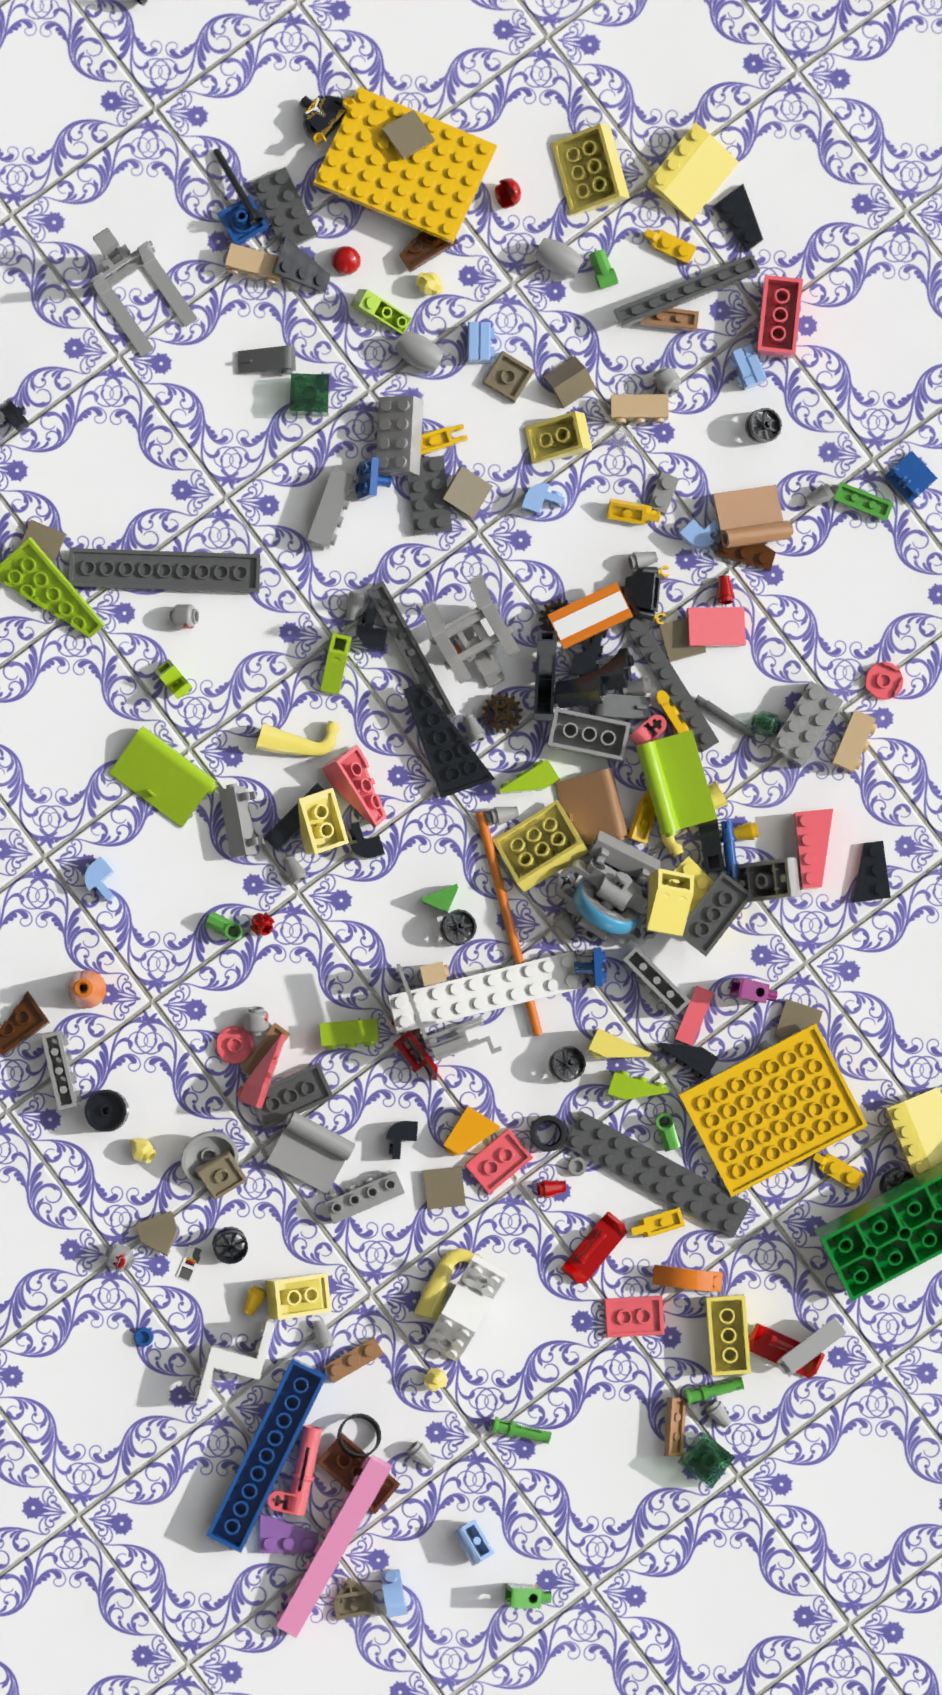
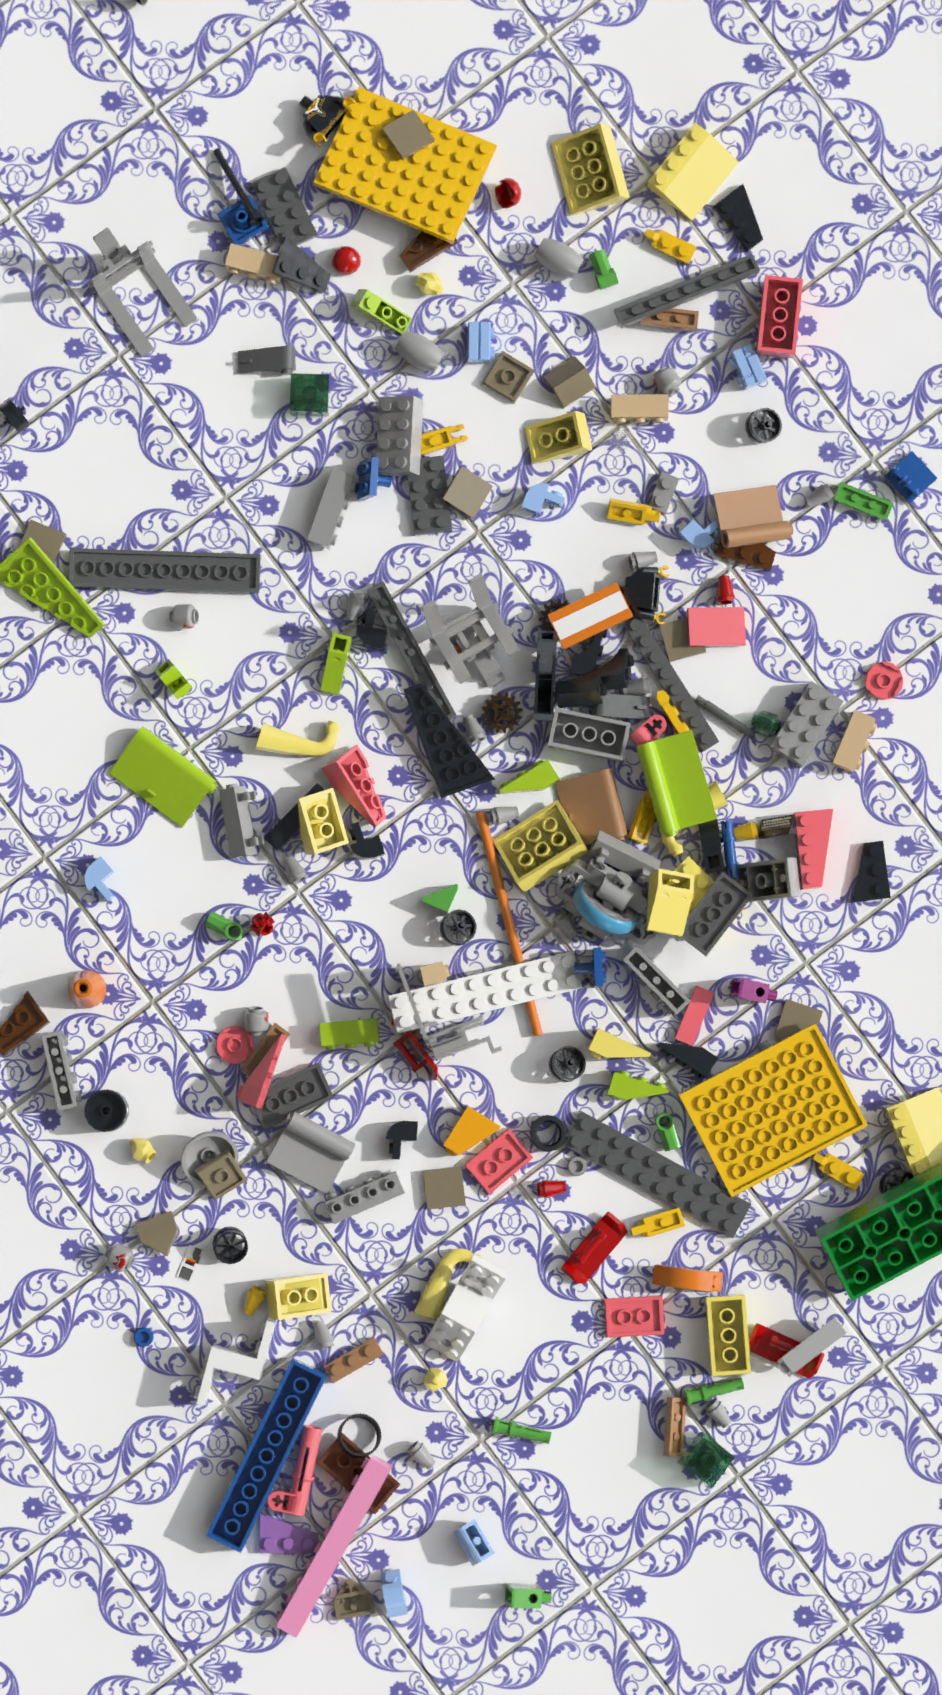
none -> slope [758,814,797,839]

